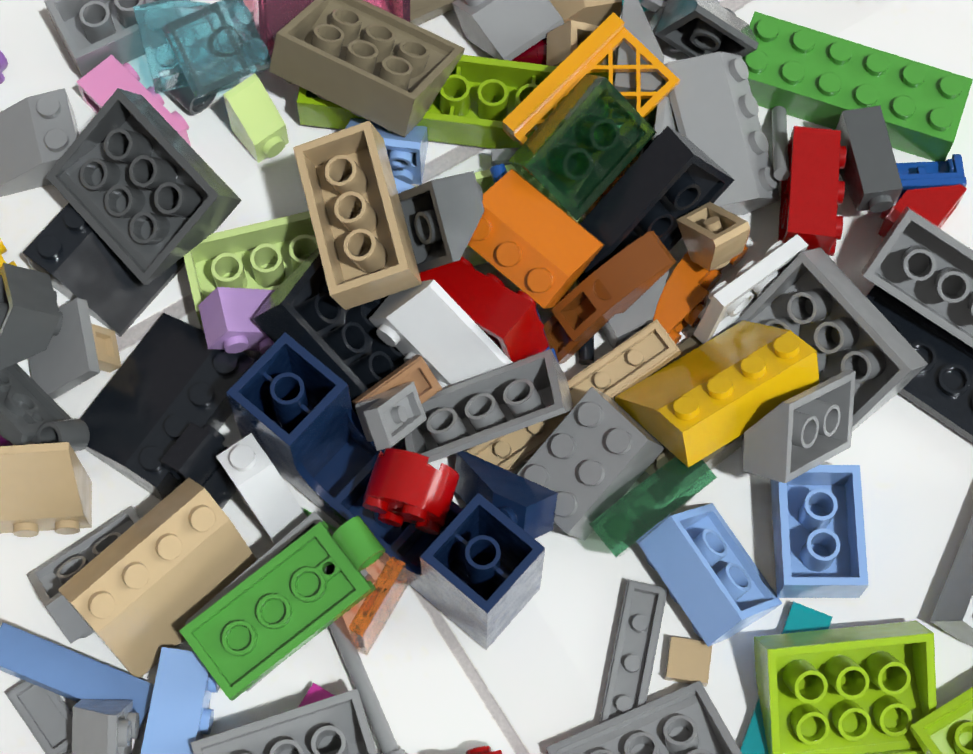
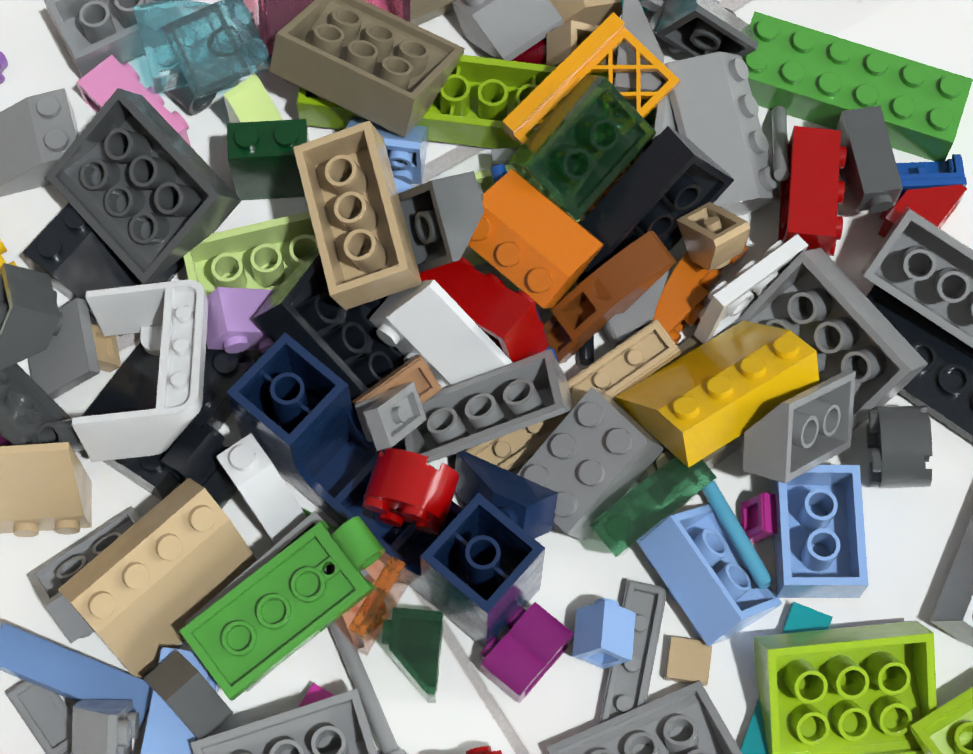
none -> white windscreen [72,280,209,462]
none -> dark grey slope [144,650,233,740]
none -> dark green brick [227,119,310,200]
none -> clear green slope [382,607,444,703]
none -> magenta brick [480,602,574,703]
none -> light blue brick [572,598,636,669]
none -> medium azure bar [699,478,774,590]
none -> dark pink tile [740,492,777,544]
none -> dark grey brick [866,405,933,488]

